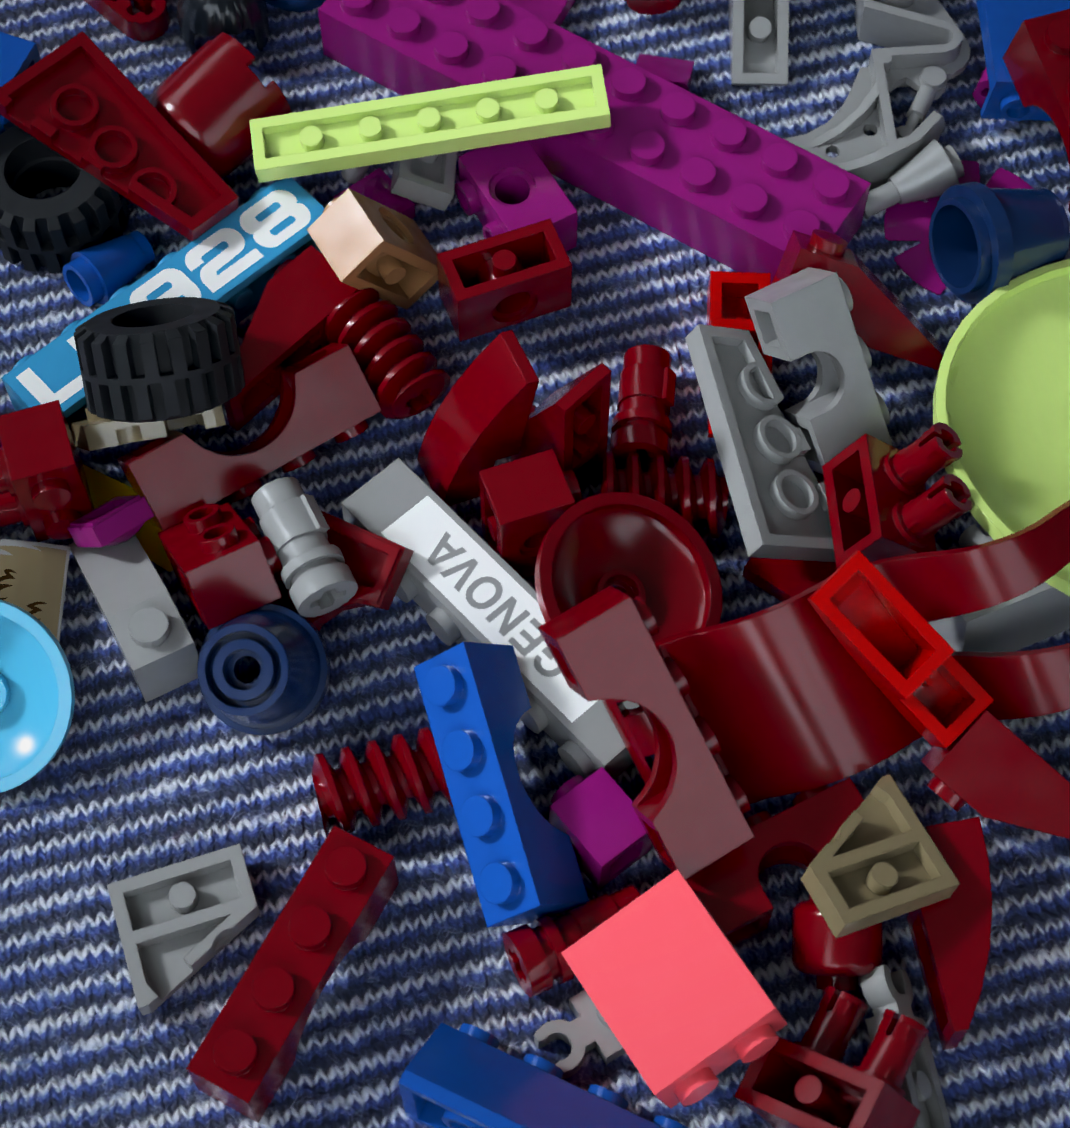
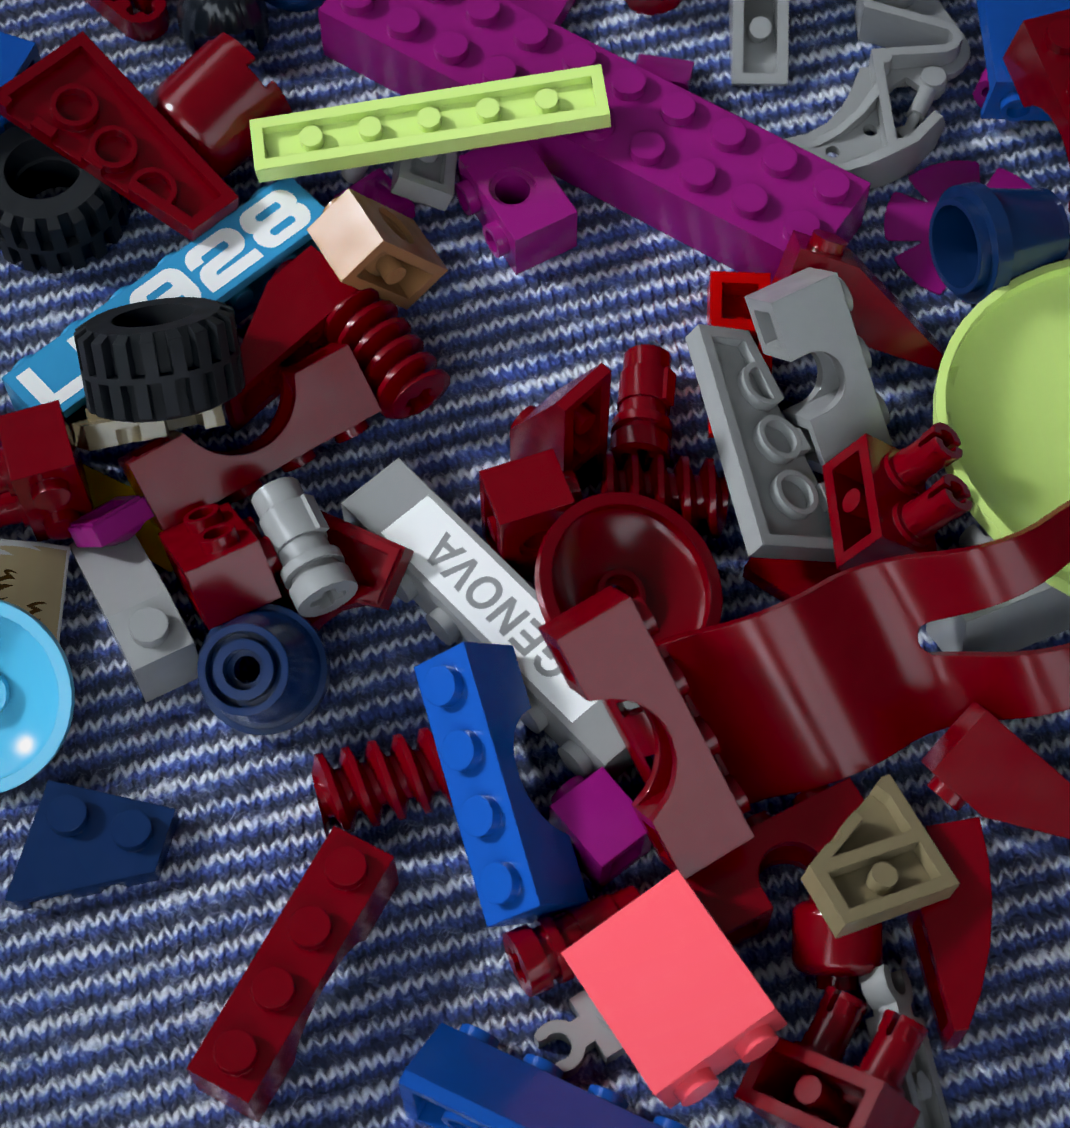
blue cone [62,230,154,307] -> none
light grey wing [107,843,260,1016] -> none
dark red slope [417,330,539,506] -> none
dark red brick [437,219,572,342] -> none
red slope [807,550,994,749] -> none
light grey cone [864,139,965,219] -> none
none -> dark blue wing [5,780,179,911]

